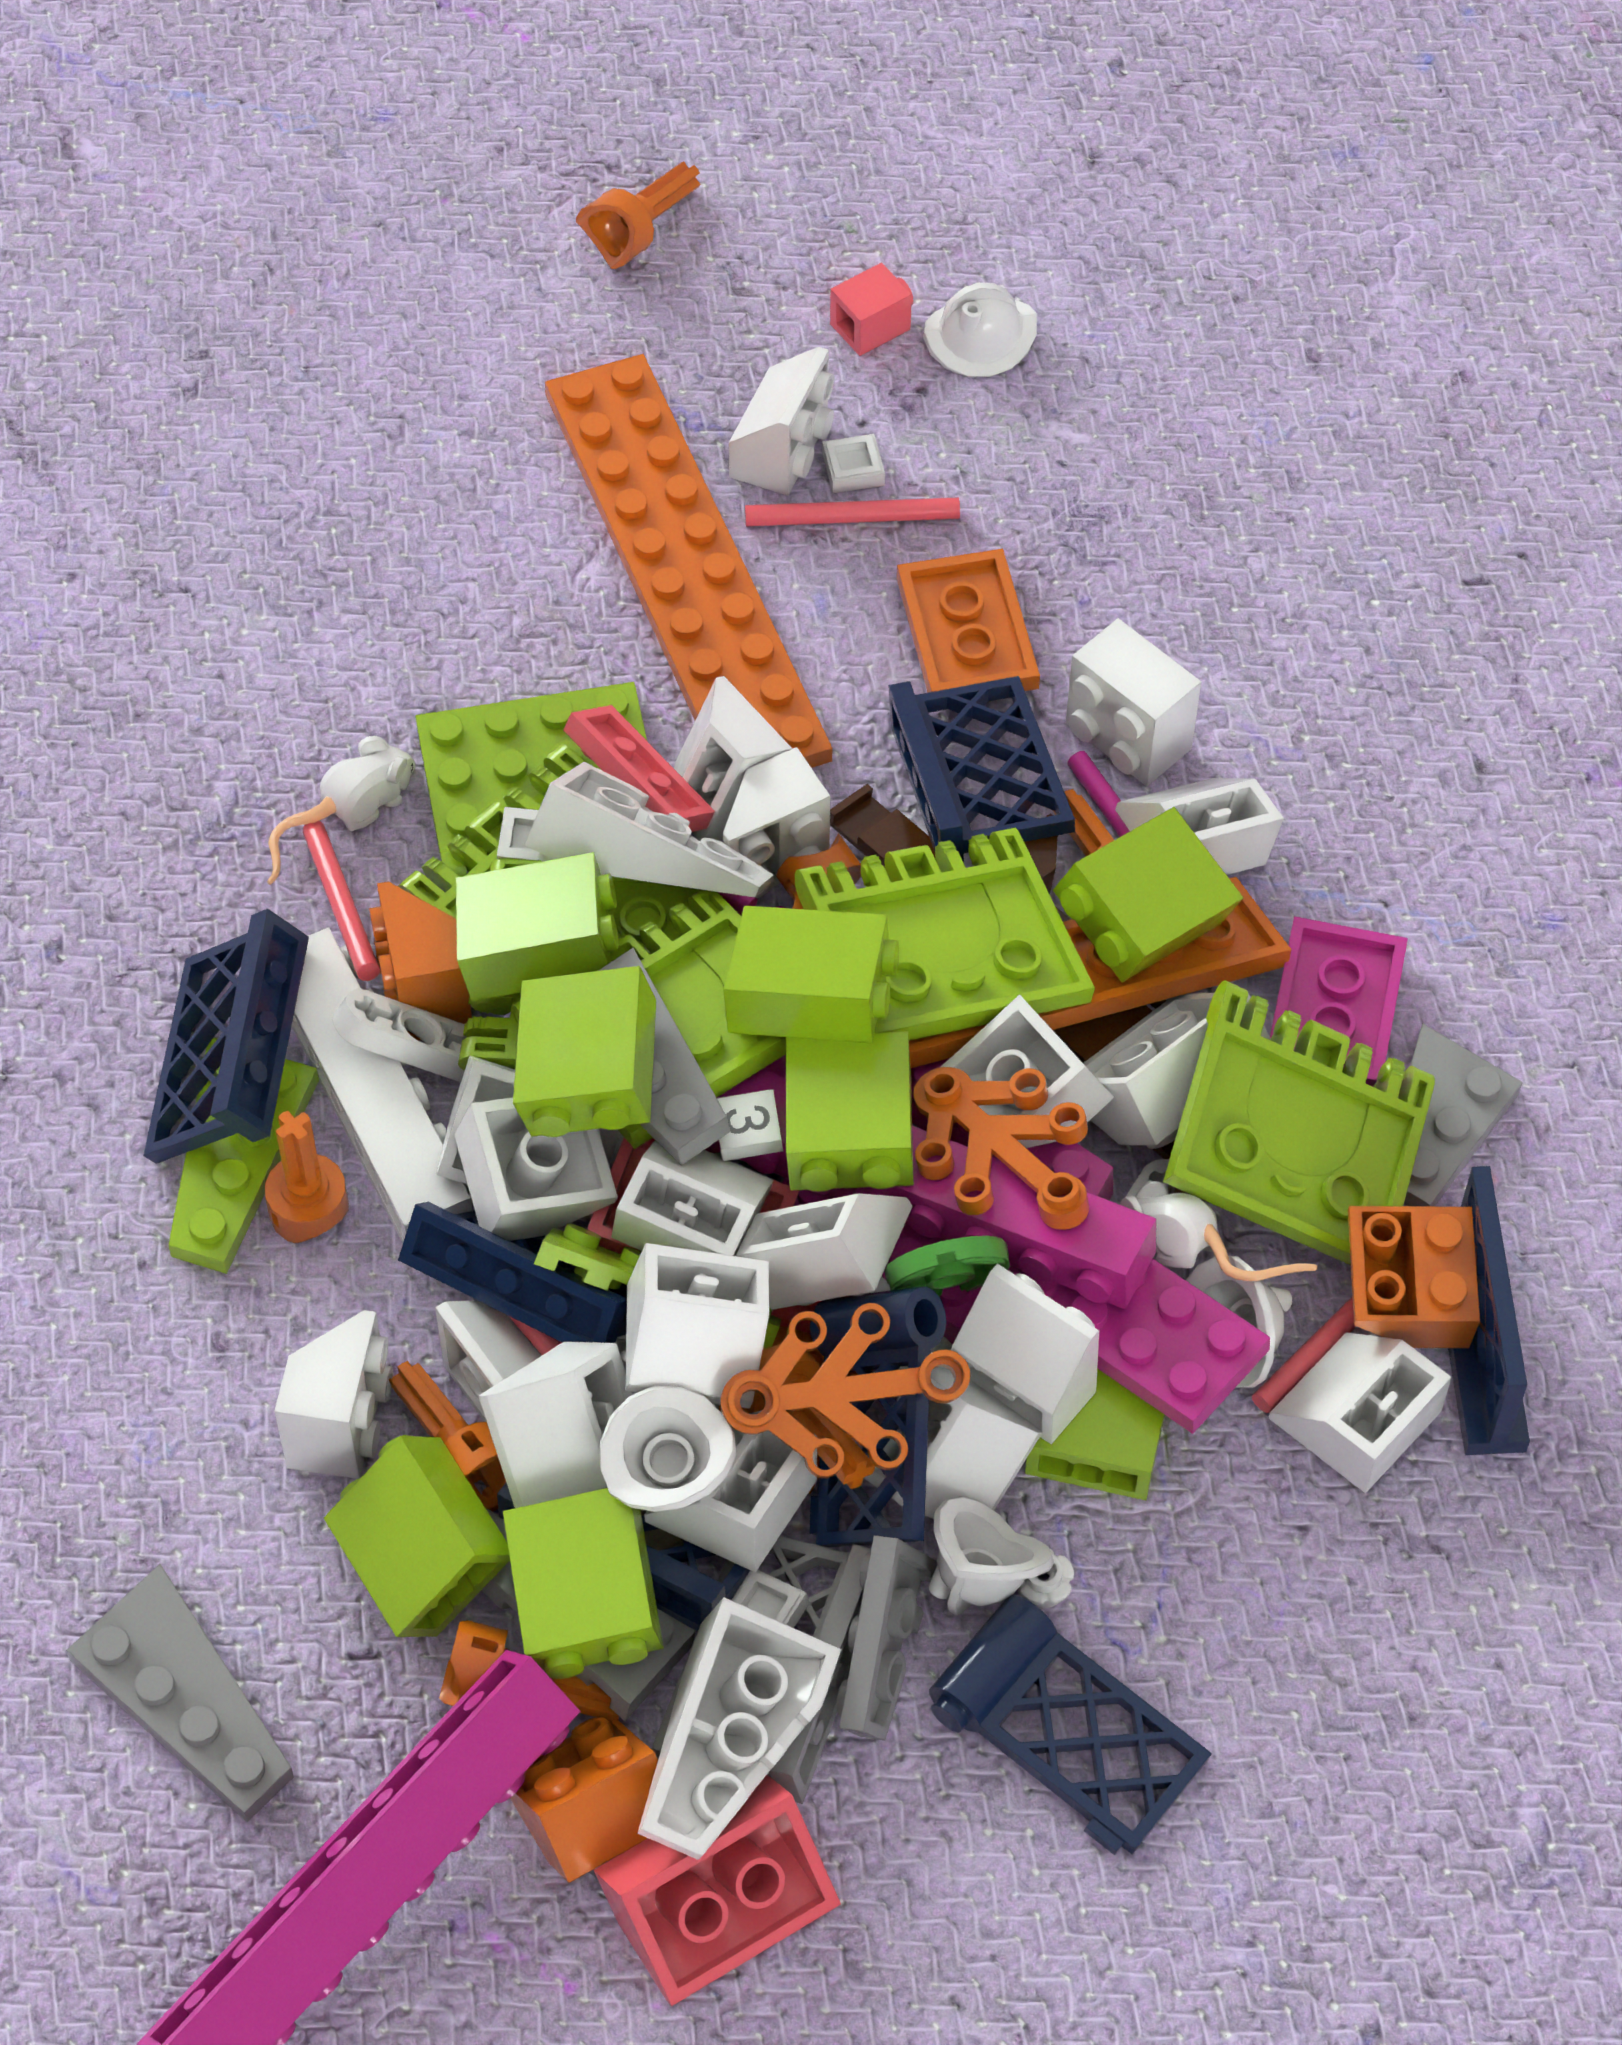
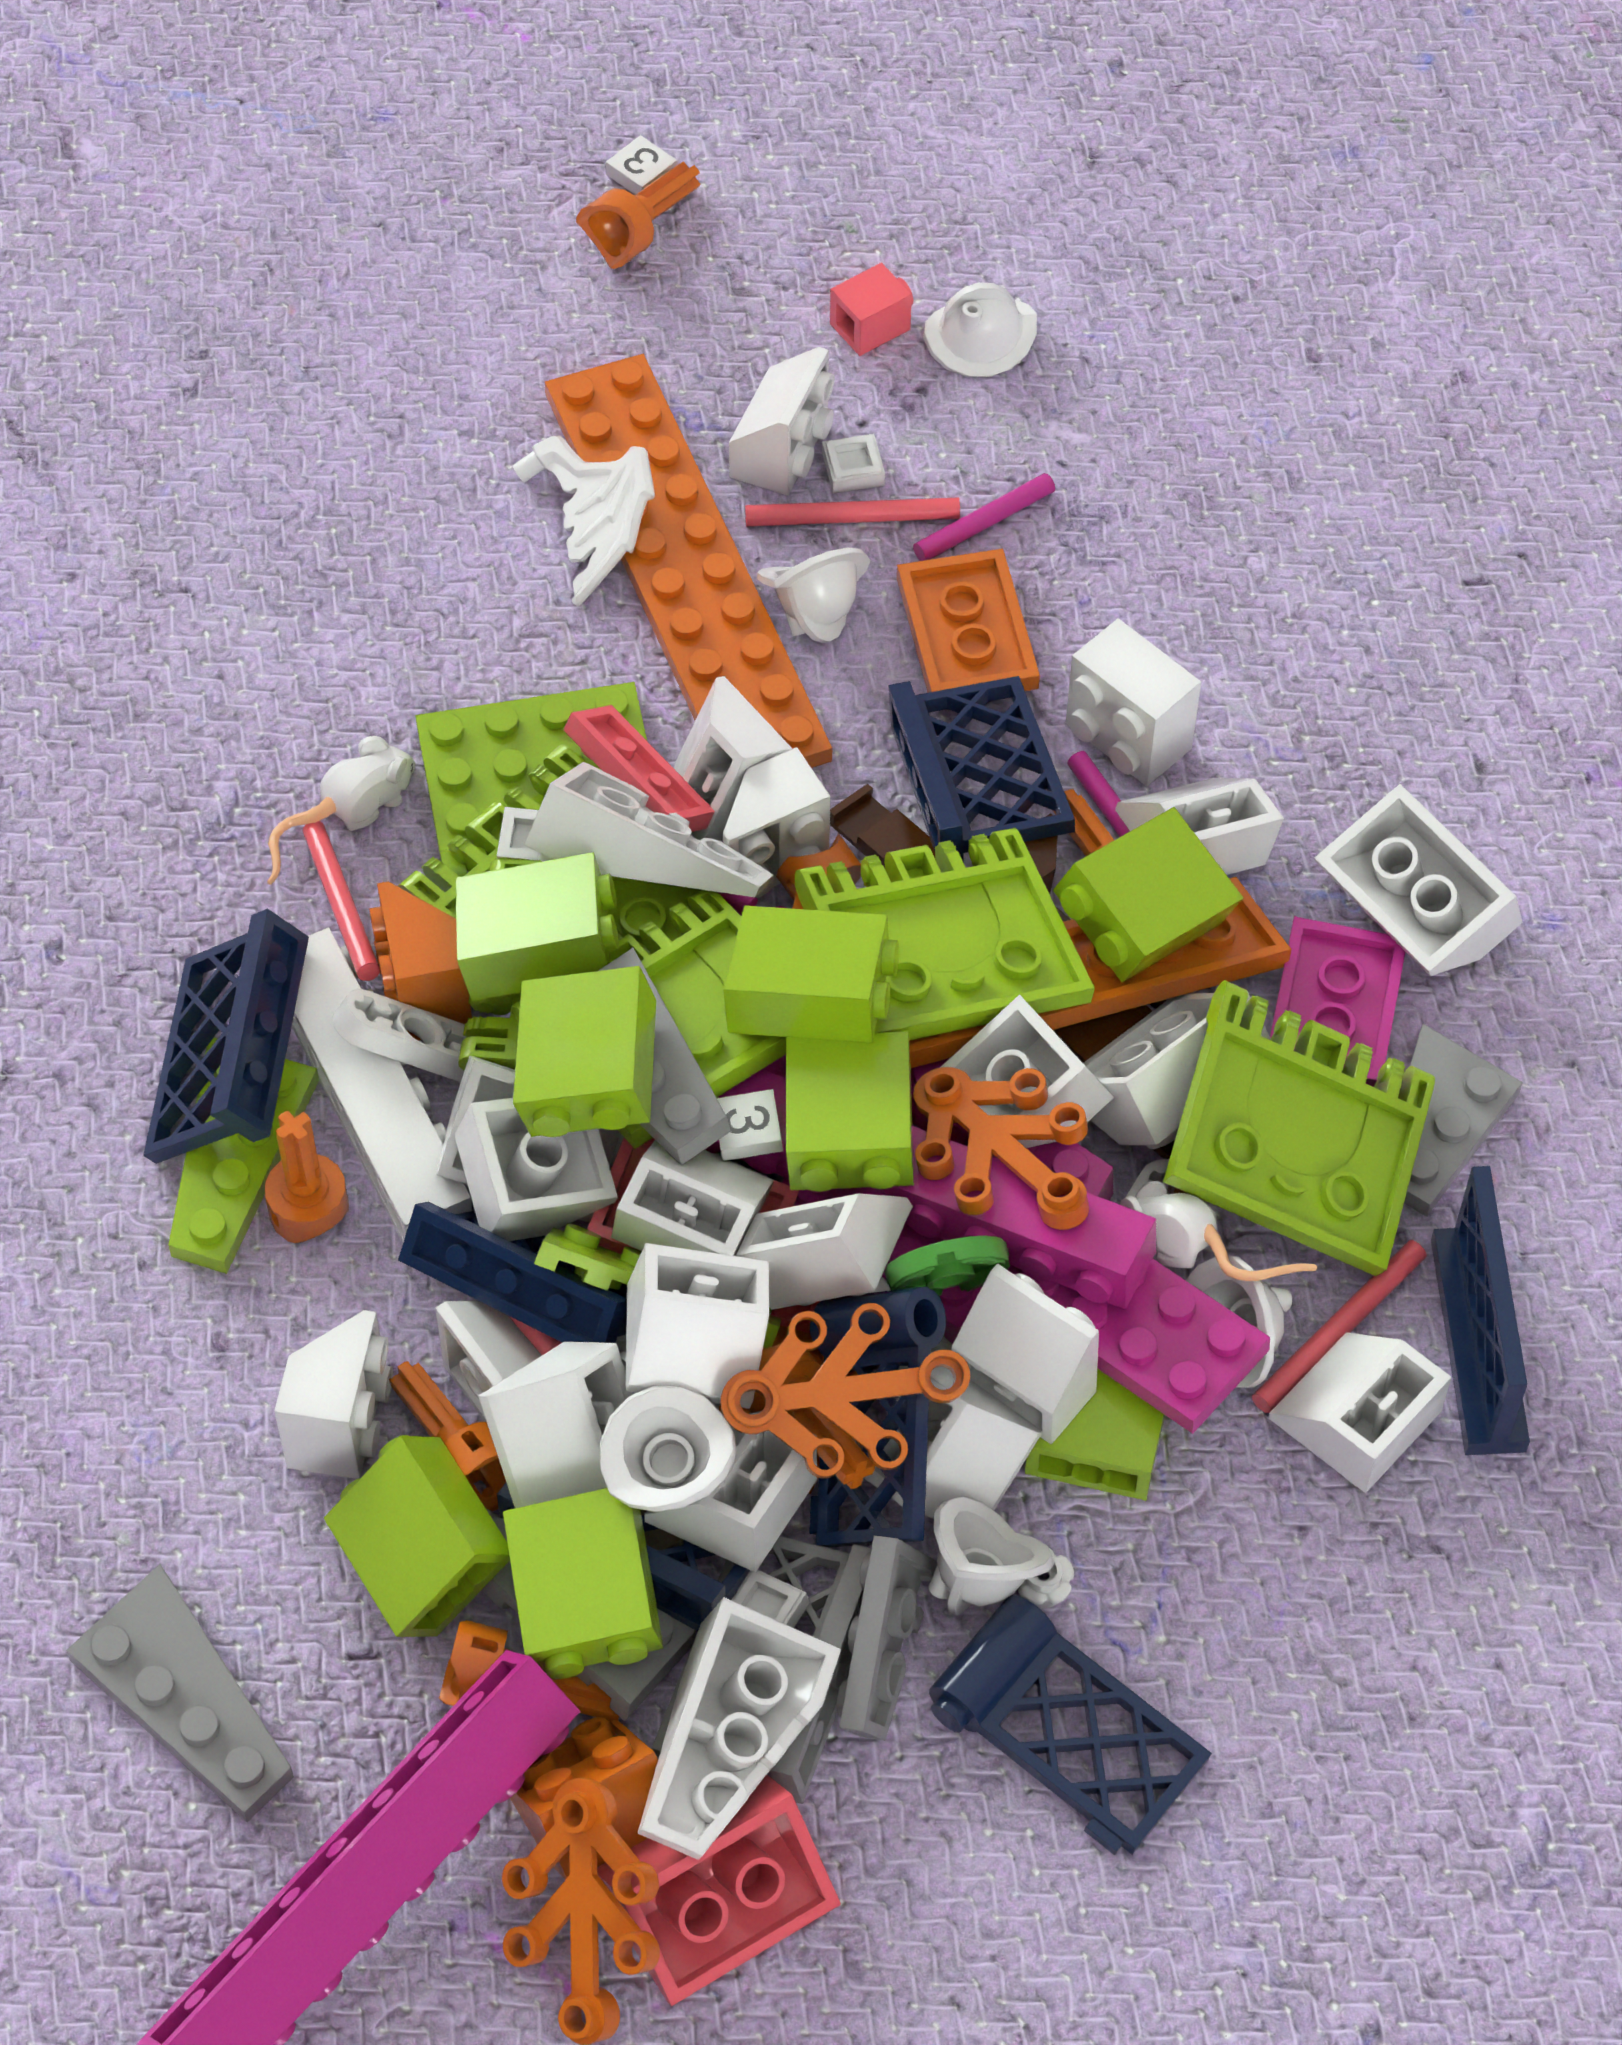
orange slope [1348,1206,1480,1348] -> none
none -> orange plant [502,1777,660,2045]
none -> white animal [513,436,655,607]
none -> white tile [606,135,677,195]
none -> white helmet [757,548,871,643]
none -> dark pink bar [913,473,1055,561]
none -> white slope [1314,784,1523,976]

